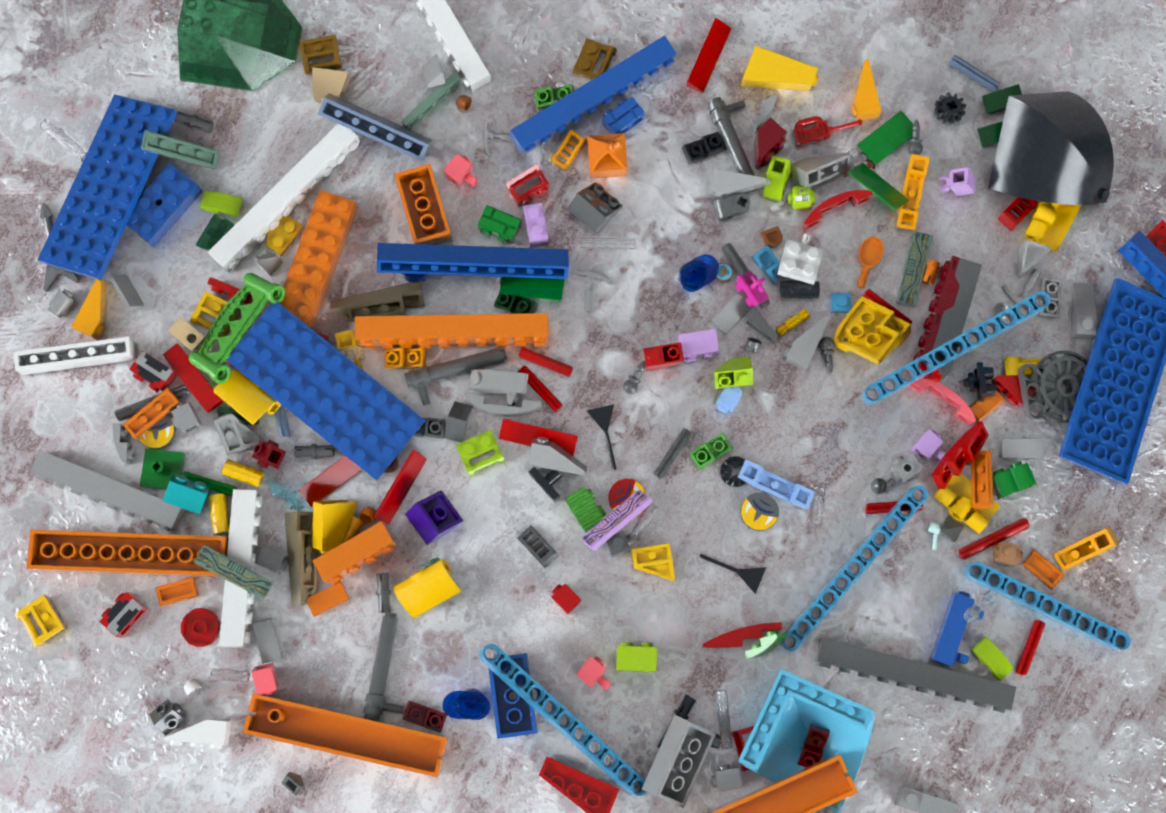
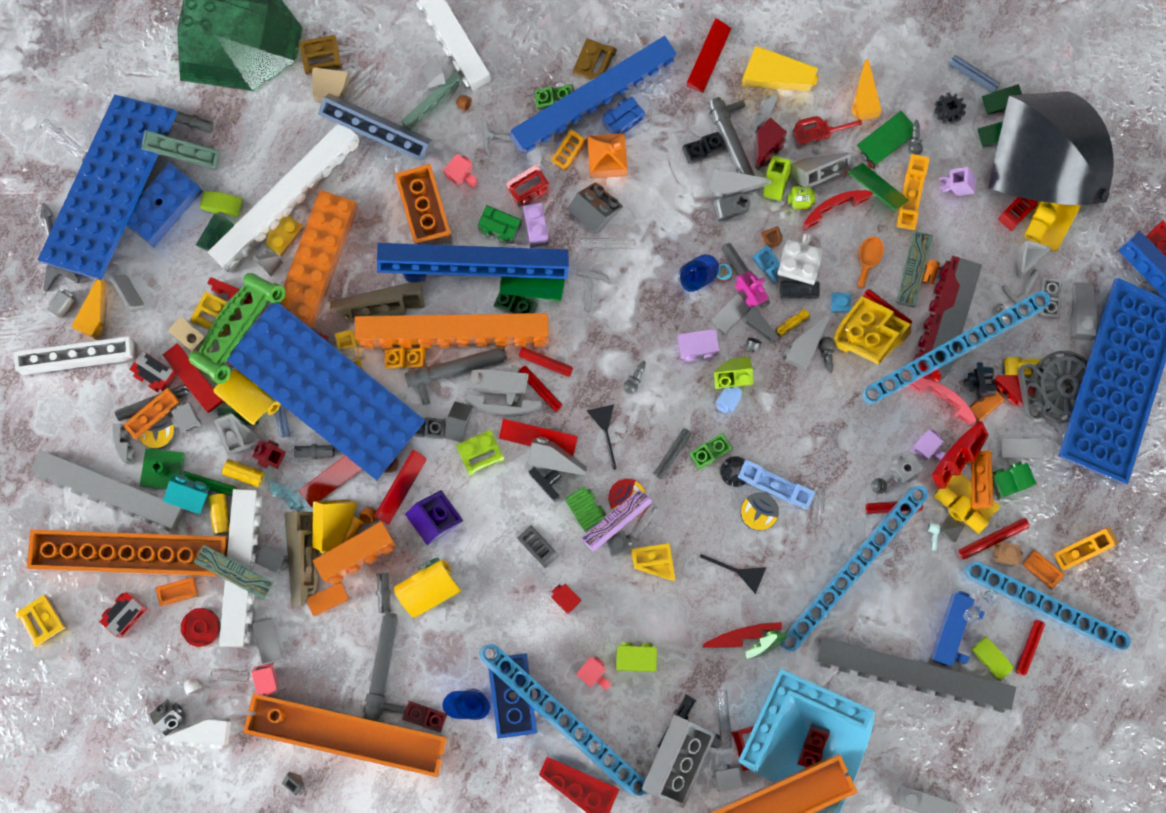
red slope [643,342,684,371] -> none

